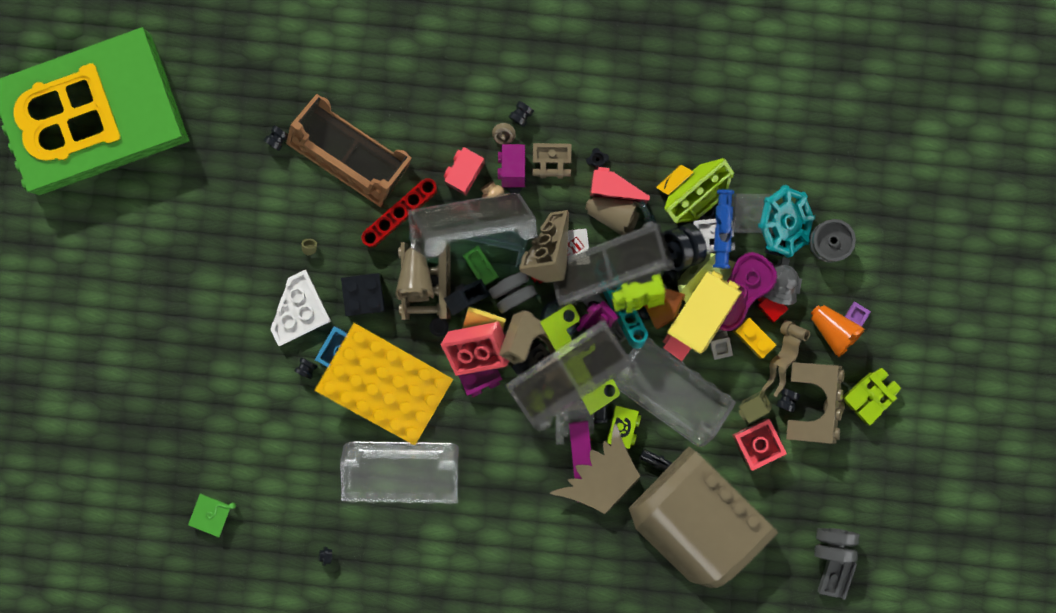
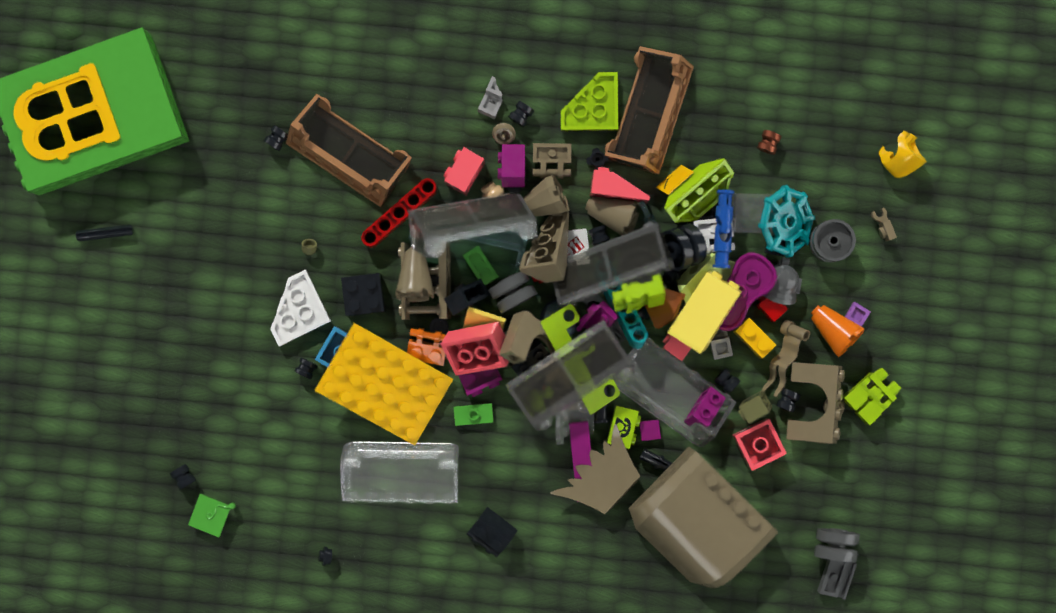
none -> black axle [76,225,133,241]
none -> black wheel [170,464,196,490]
none -> orange plate [407,328,446,366]
none -> bright green plate [454,403,494,426]
none -> black brick [466,507,518,558]
none -> light grey slope [477,76,503,119]
none -> dark tan cone [521,175,570,217]
none -> lime plate [561,72,618,131]
none -> black wheel [588,225,610,245]
none -> windscreen [605,46,694,175]
none -> magenta tile [639,420,661,441]
none -> magenta bracket [684,387,726,427]
none -> black wheel [714,367,741,394]
none -> copper wheel [757,130,781,155]
none -> dark tan plate [871,208,897,241]
none -> yellow piece [879,131,927,178]

